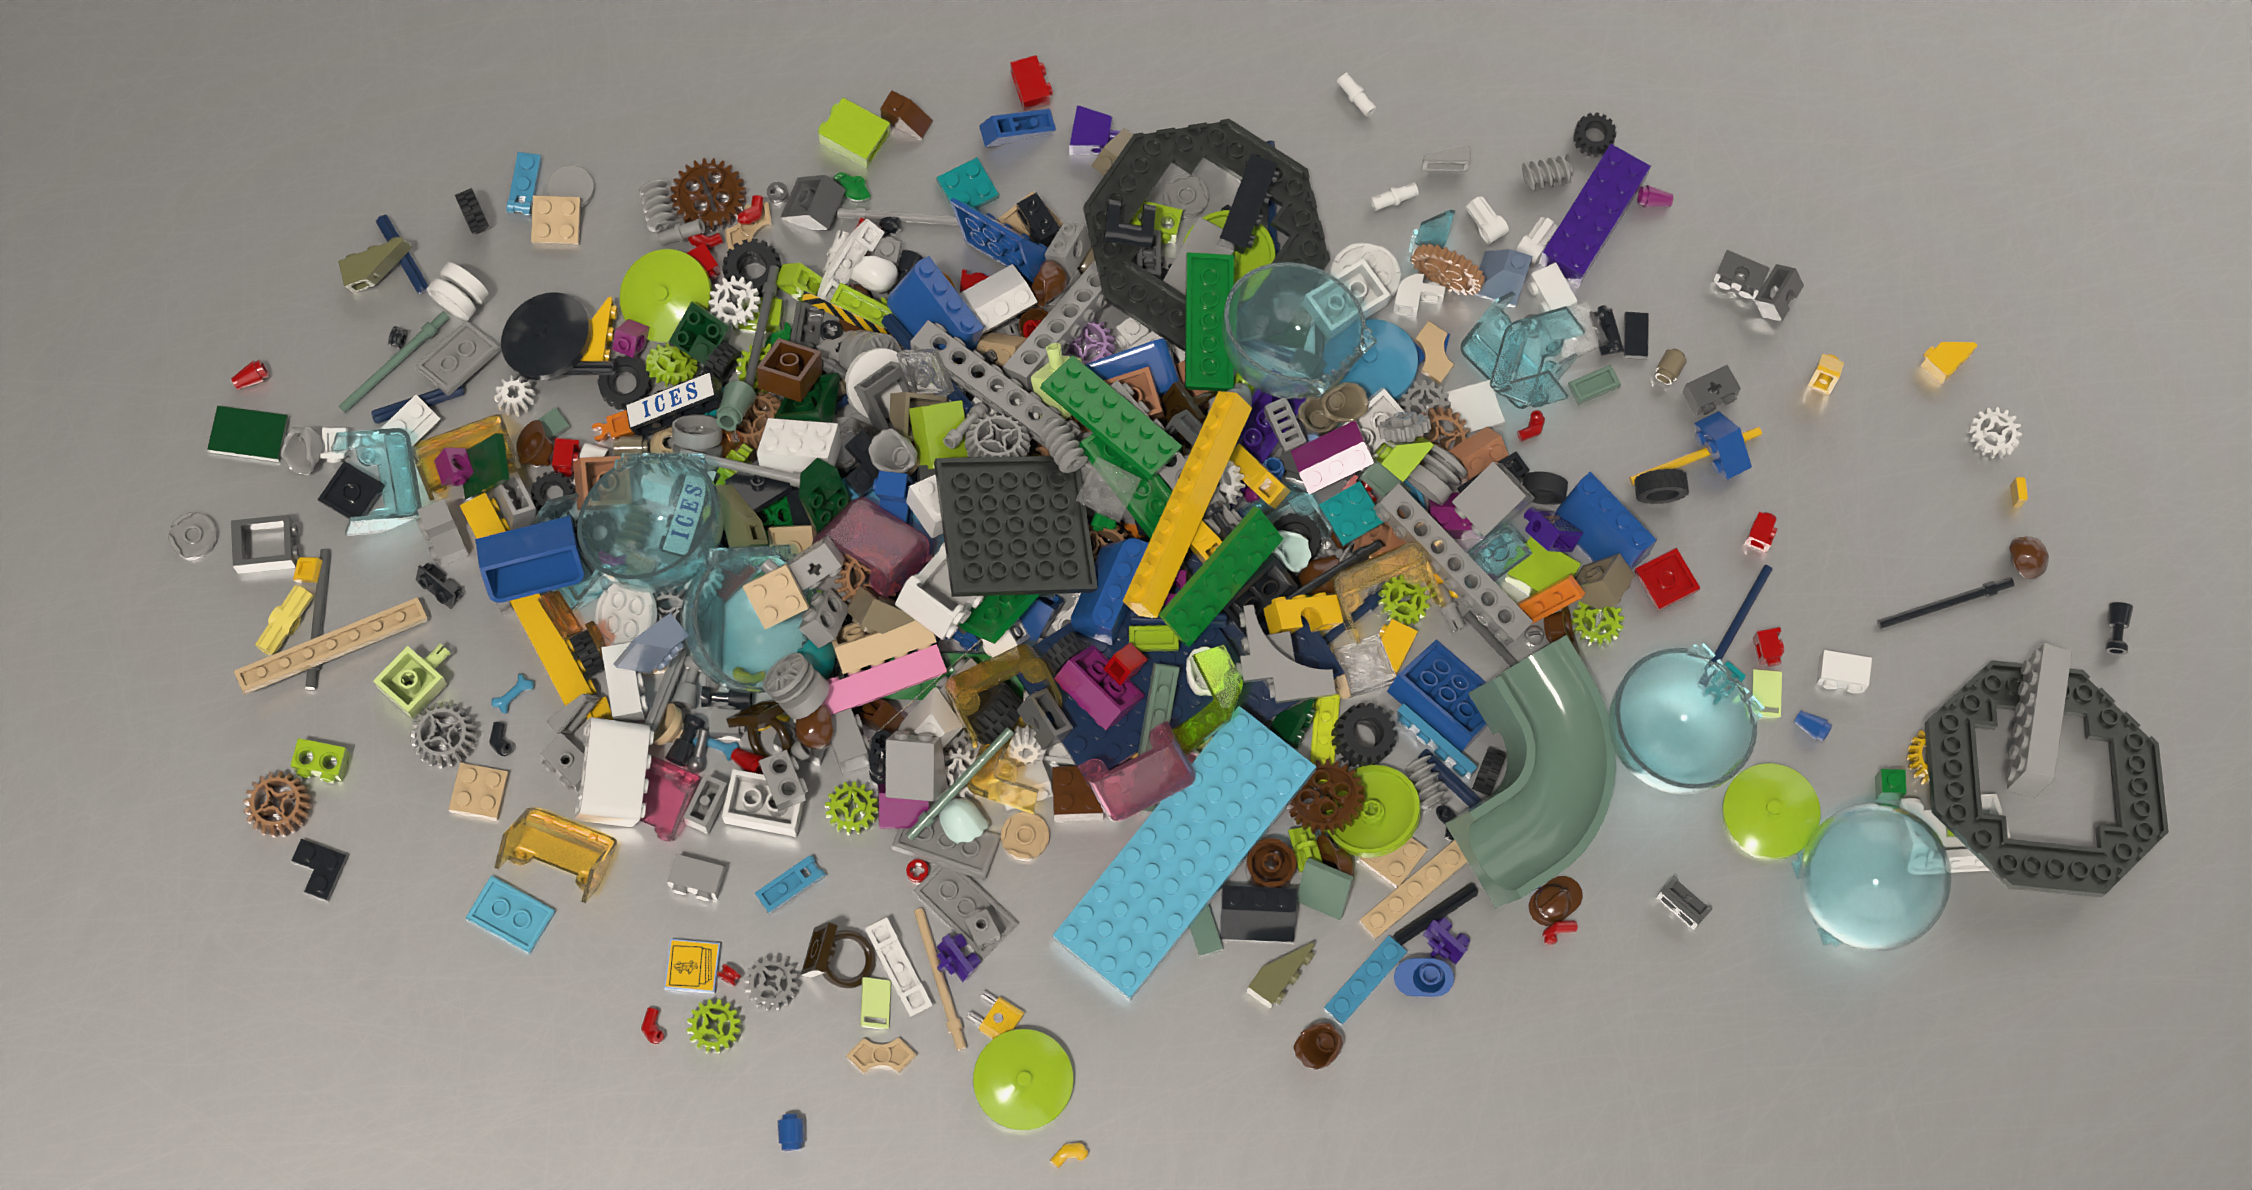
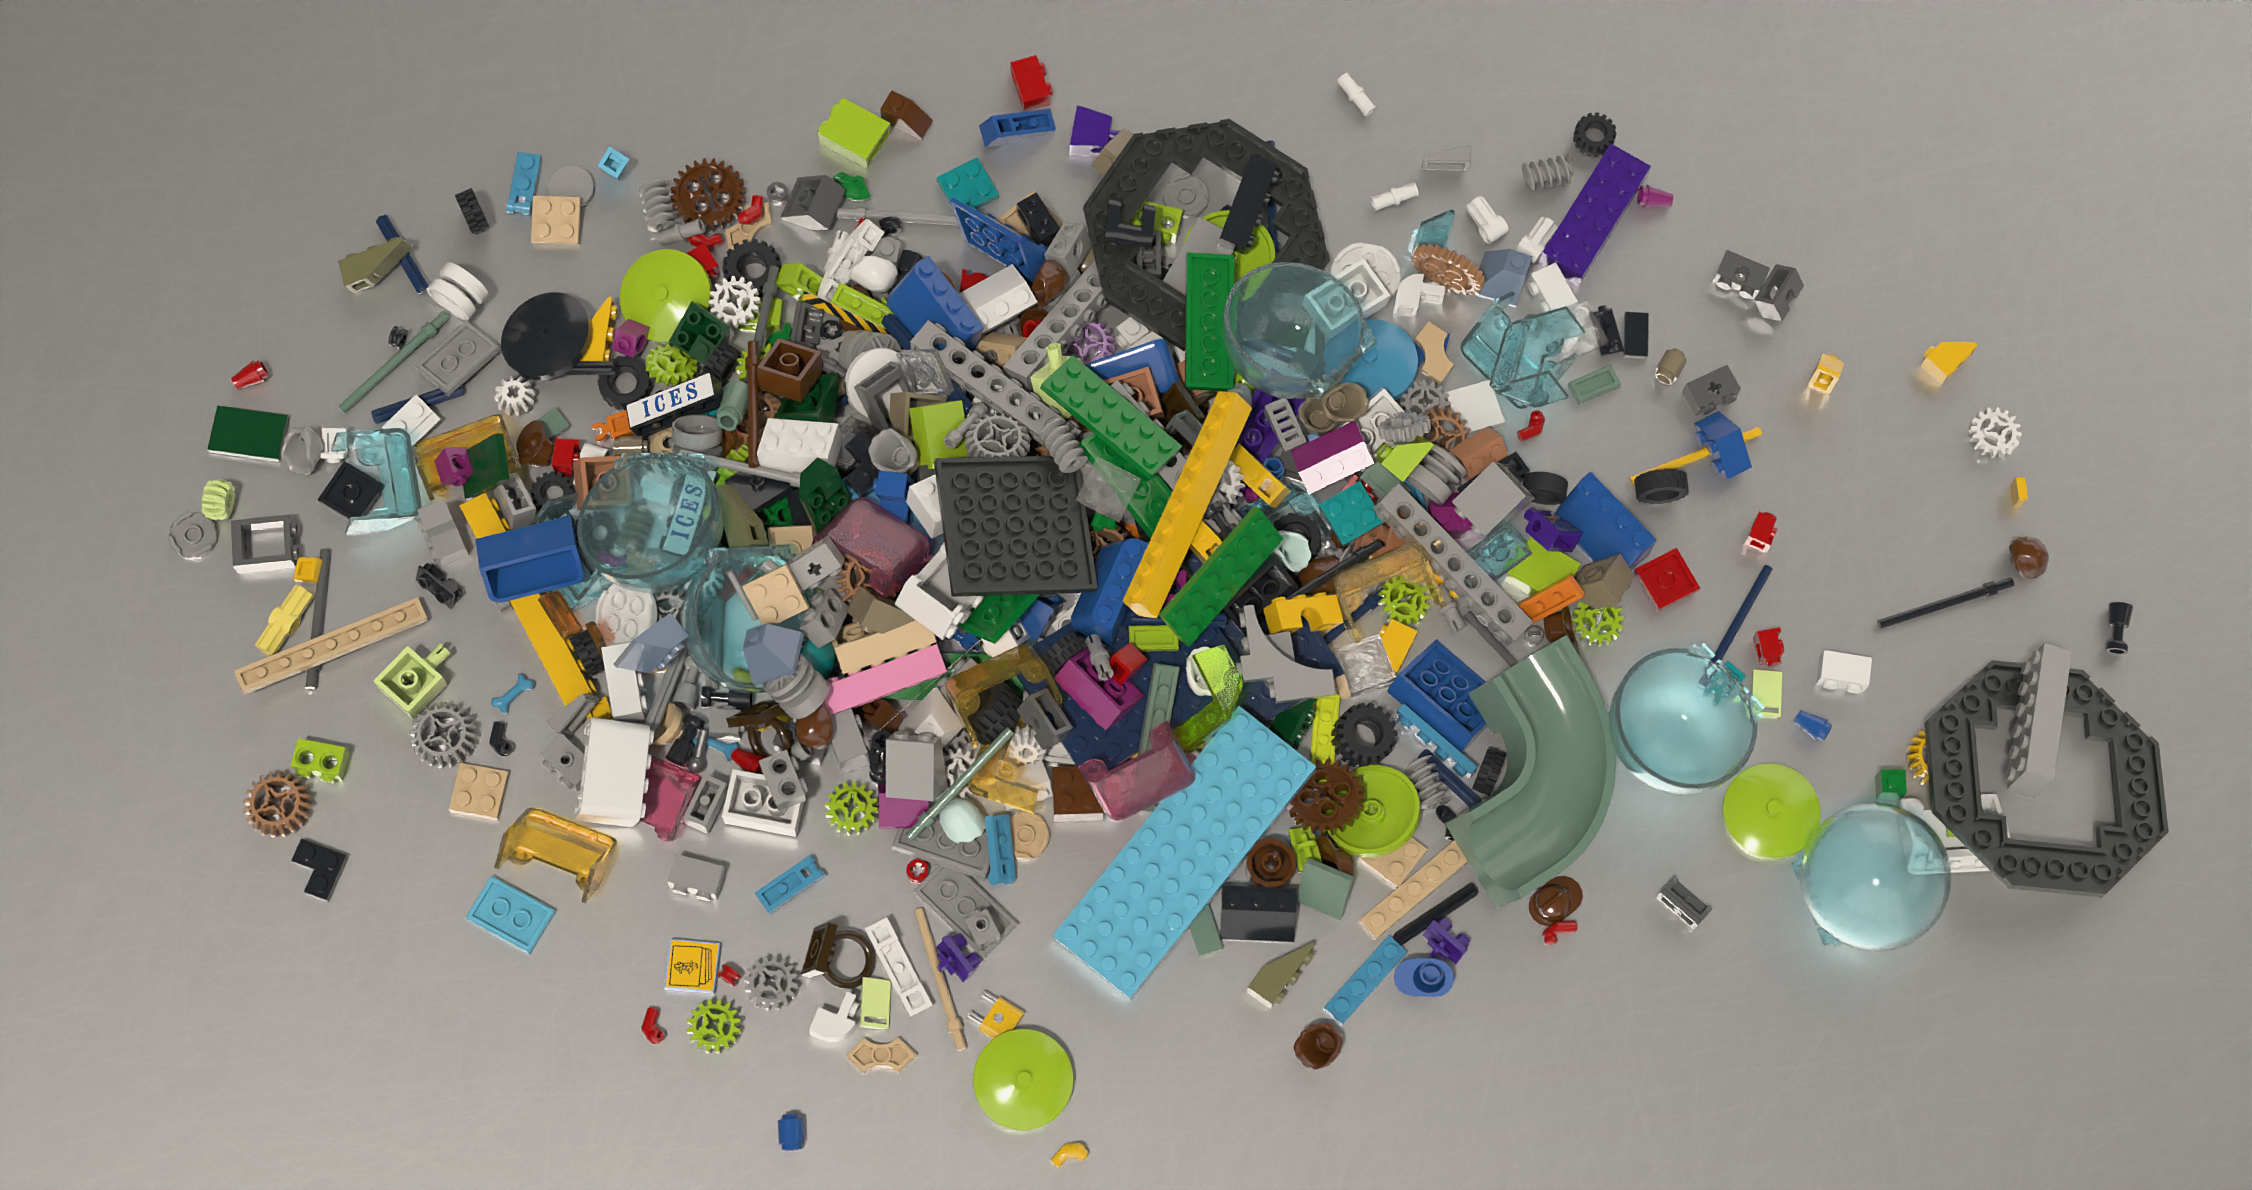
none -> yellowish green gear [200,479,236,520]
none -> medium azure brick [597,146,629,180]
none -> light grey piece [725,568,759,621]
none -> sand blue slope [743,624,804,685]
none -> reddish brown bar [745,341,760,468]
none -> white brick [809,992,859,1042]
none -> dark azure plate [985,814,1016,885]
none -> light grey pin [1085,634,1114,680]

